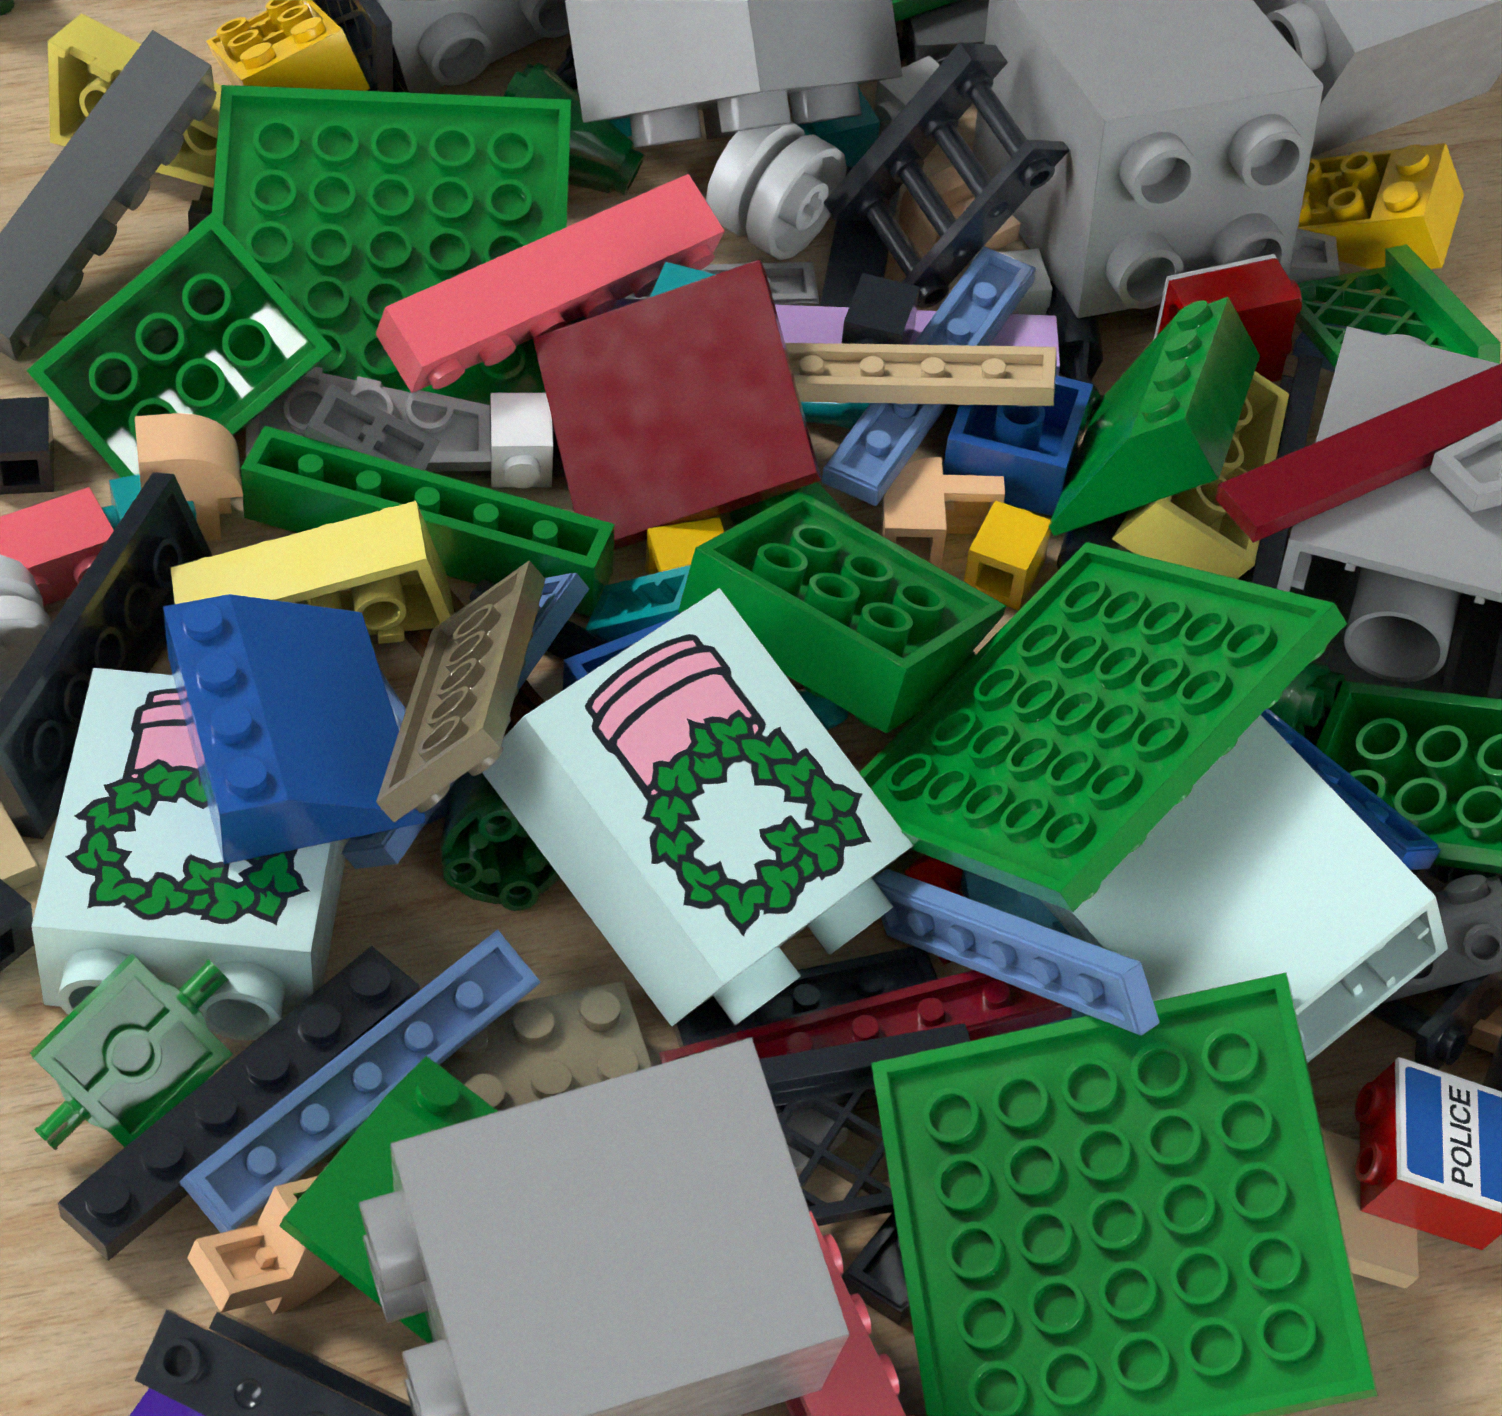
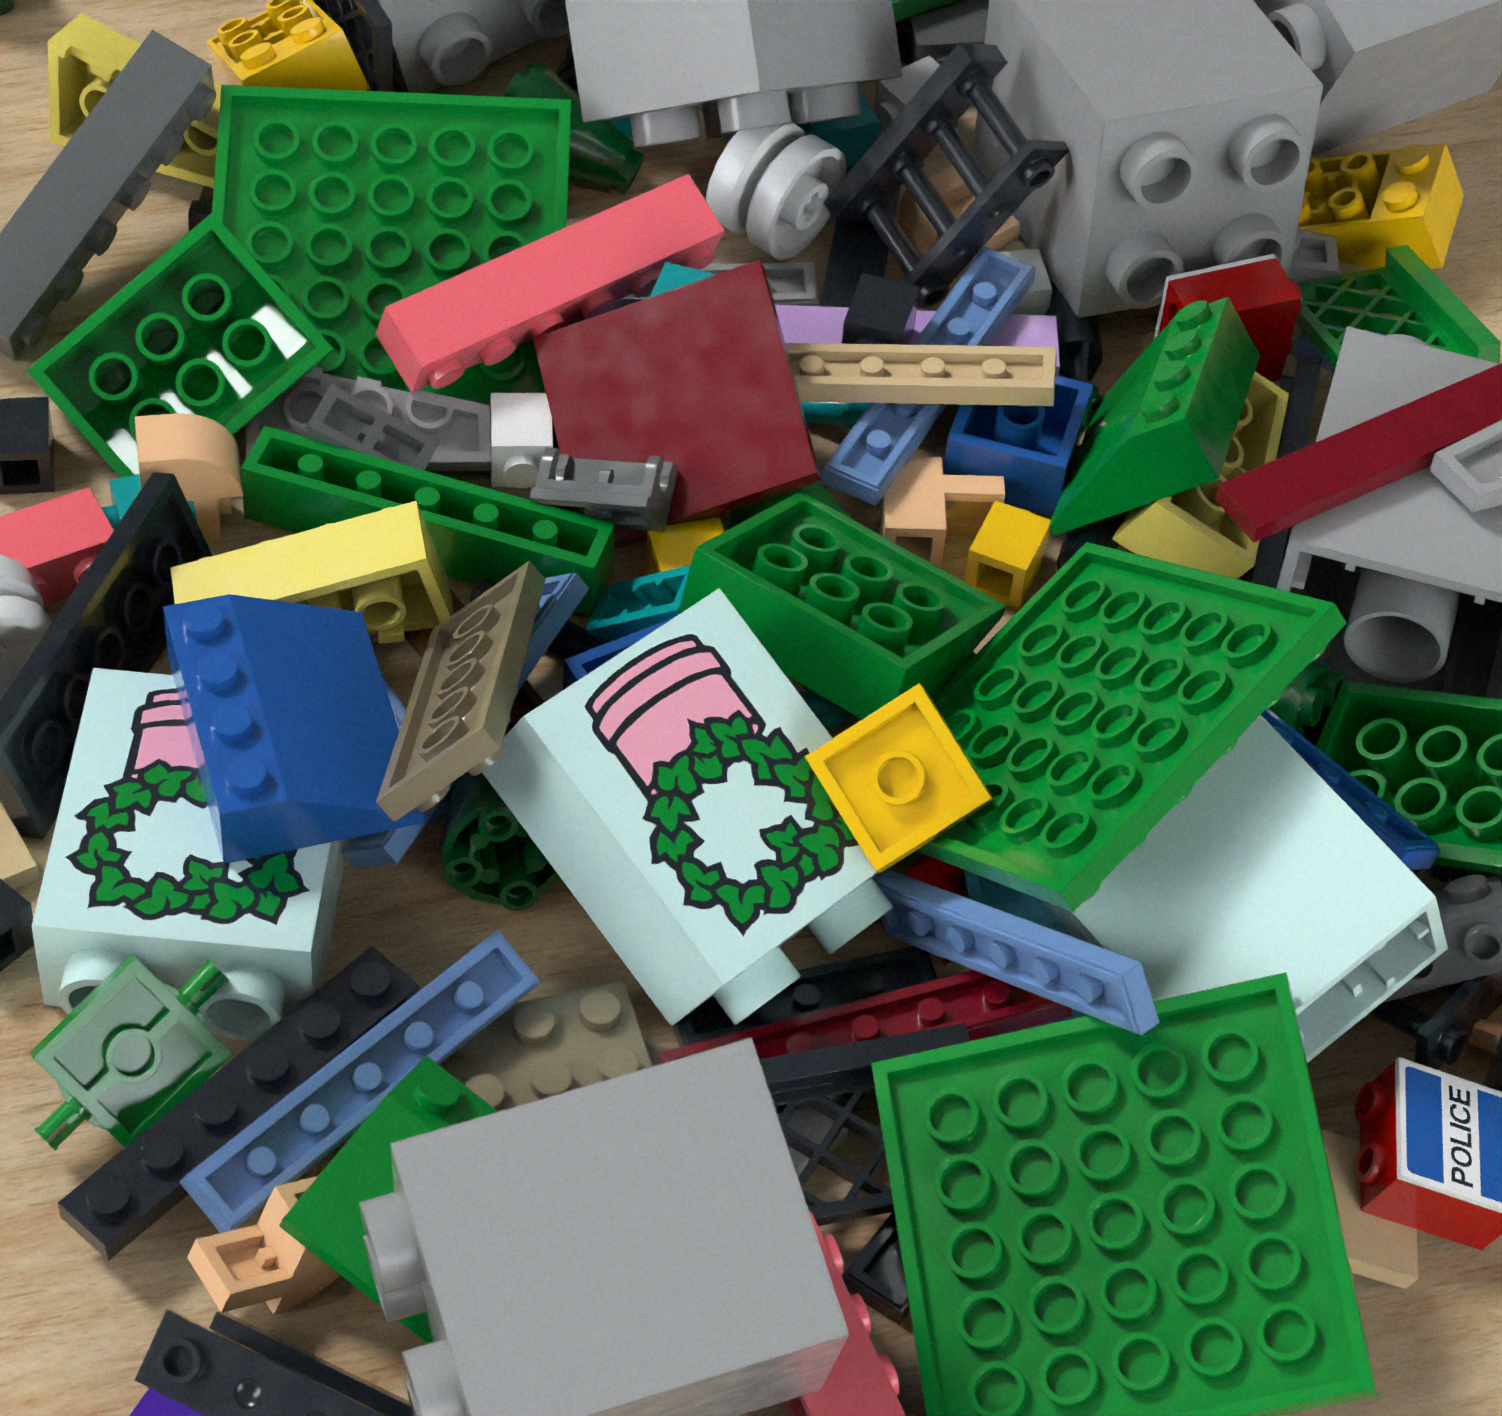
none -> dark grey hinge [530,448,678,532]
none -> yellow plate [805,683,995,873]

